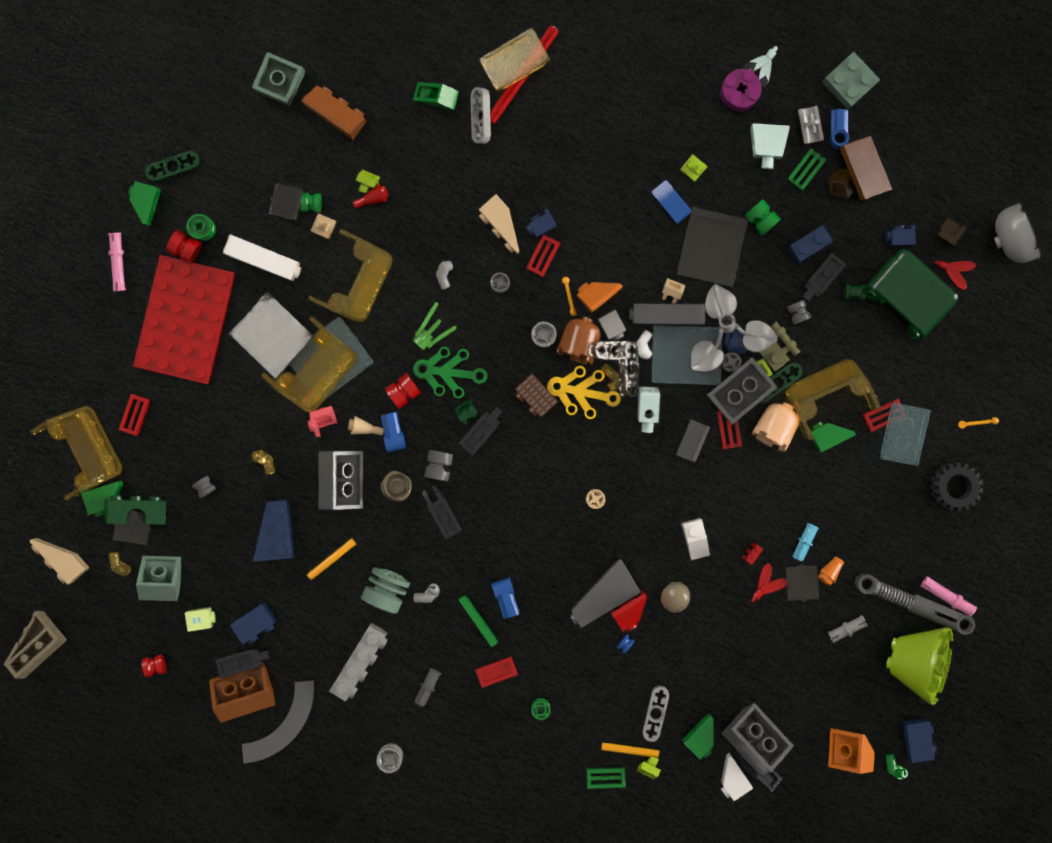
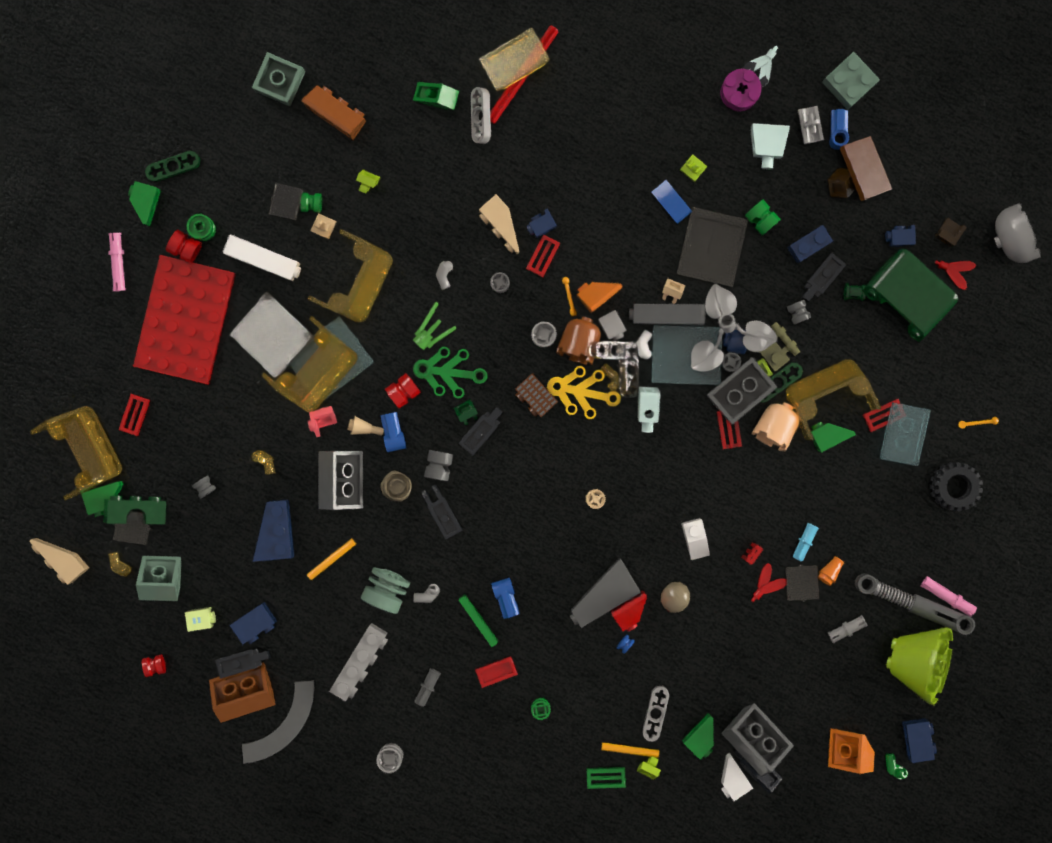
dark tan wedge [4,611,67,679] -> none
red cone [353,184,389,208] -> none
dark grey panel [676,420,710,462] -> none
green tile [787,148,826,191] -> none

